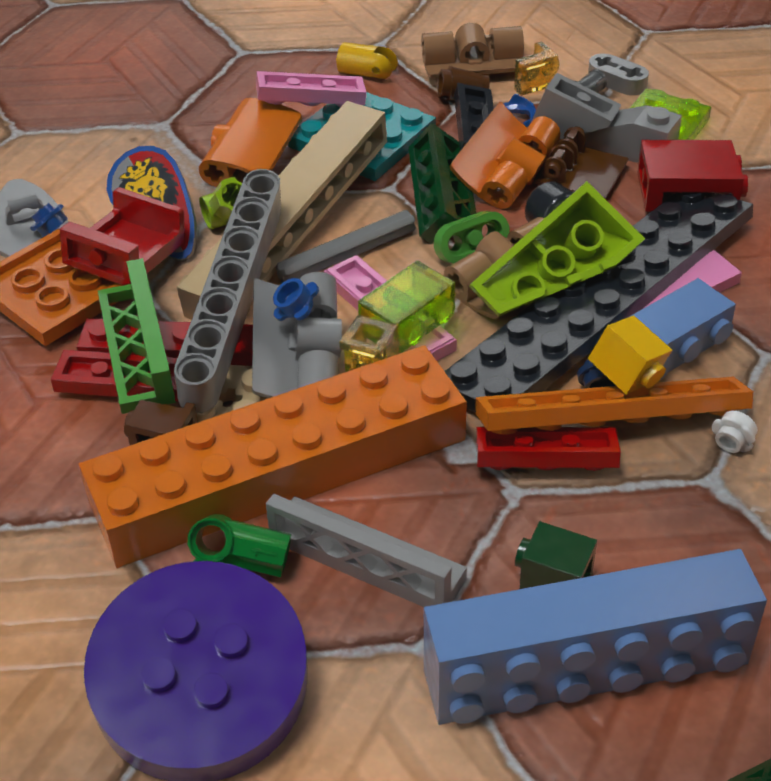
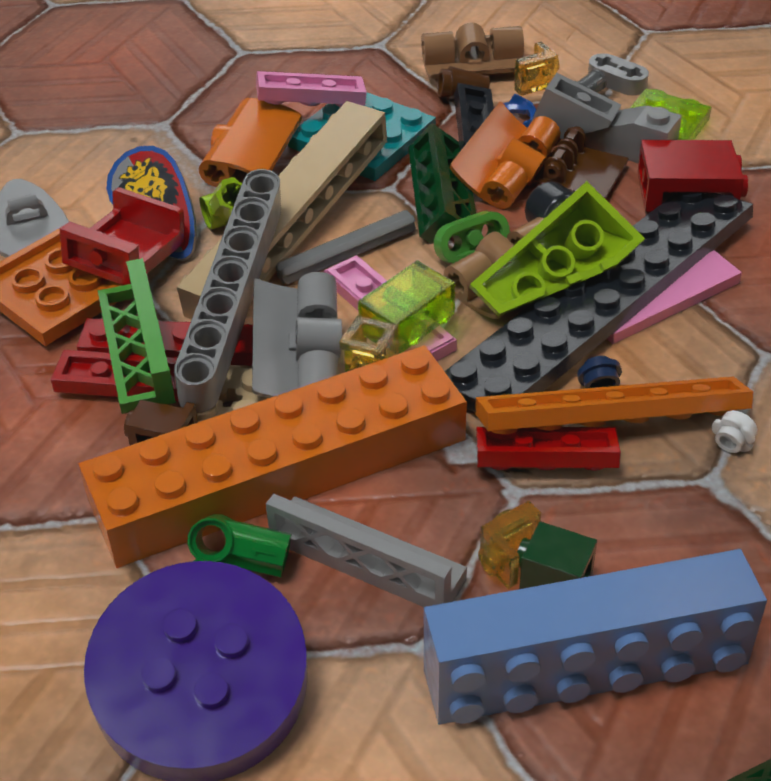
blue plate [30,203,68,237] -> none
blue plate [273,278,319,321] -> none
yellow piece [336,42,398,79] -> none
yellow brick [588,315,673,394] -> none
medium blue brick [629,278,736,380] -> none
none -> clear yellow bracket [478,501,541,589]

